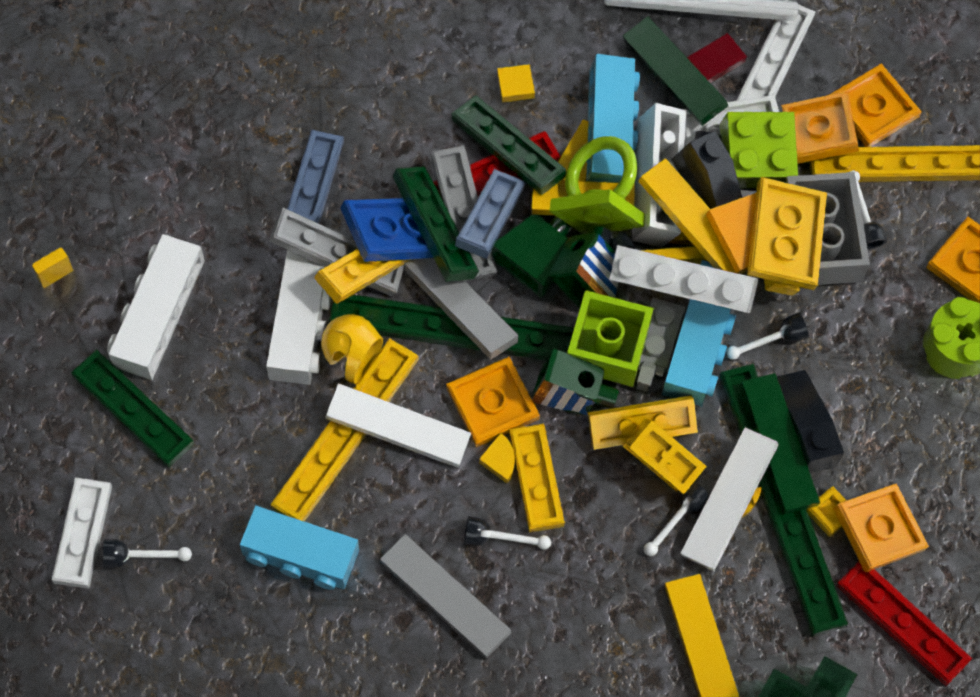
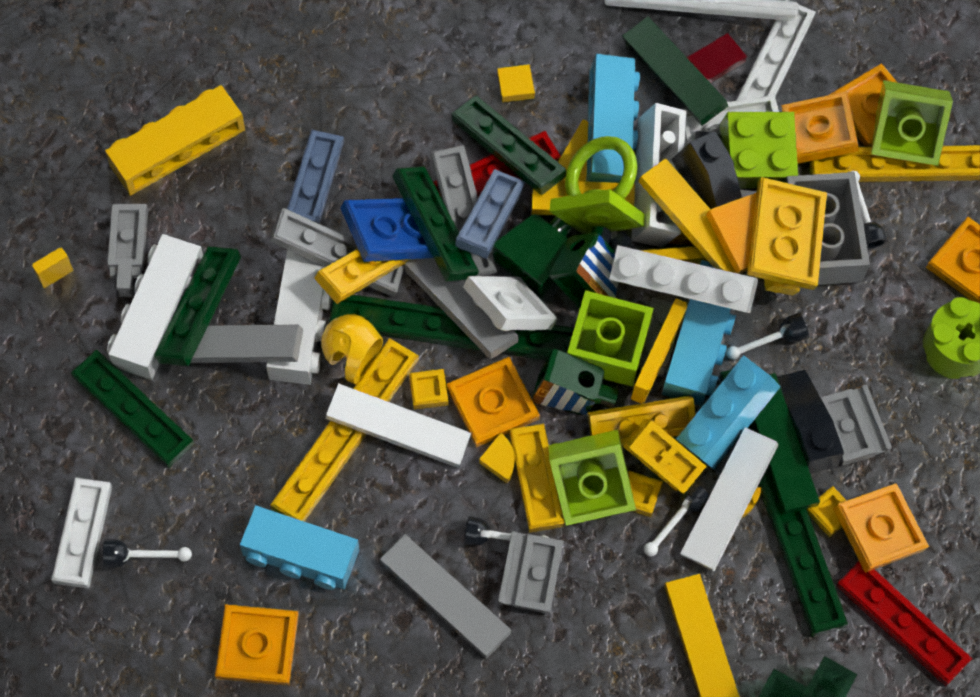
none -> yellow brick [105,85,245,196]
none -> light grey hinge [108,204,148,297]
none -> dark green tile [154,246,242,367]
none -> light grey tile [190,324,303,363]
none -> light orange tile [215,604,299,686]
none -> yellow tile [409,369,448,410]
none -> white plate [463,276,558,331]
none -> light grey plate [498,531,564,614]
none -> lime slope [548,430,636,526]
none -> yellow tile [628,471,663,517]
none -> yellow tile [631,298,688,404]
none -> medium azure brick [677,355,781,469]
none -> light grey plate [821,384,892,466]
none -> lime slope [871,80,953,166]

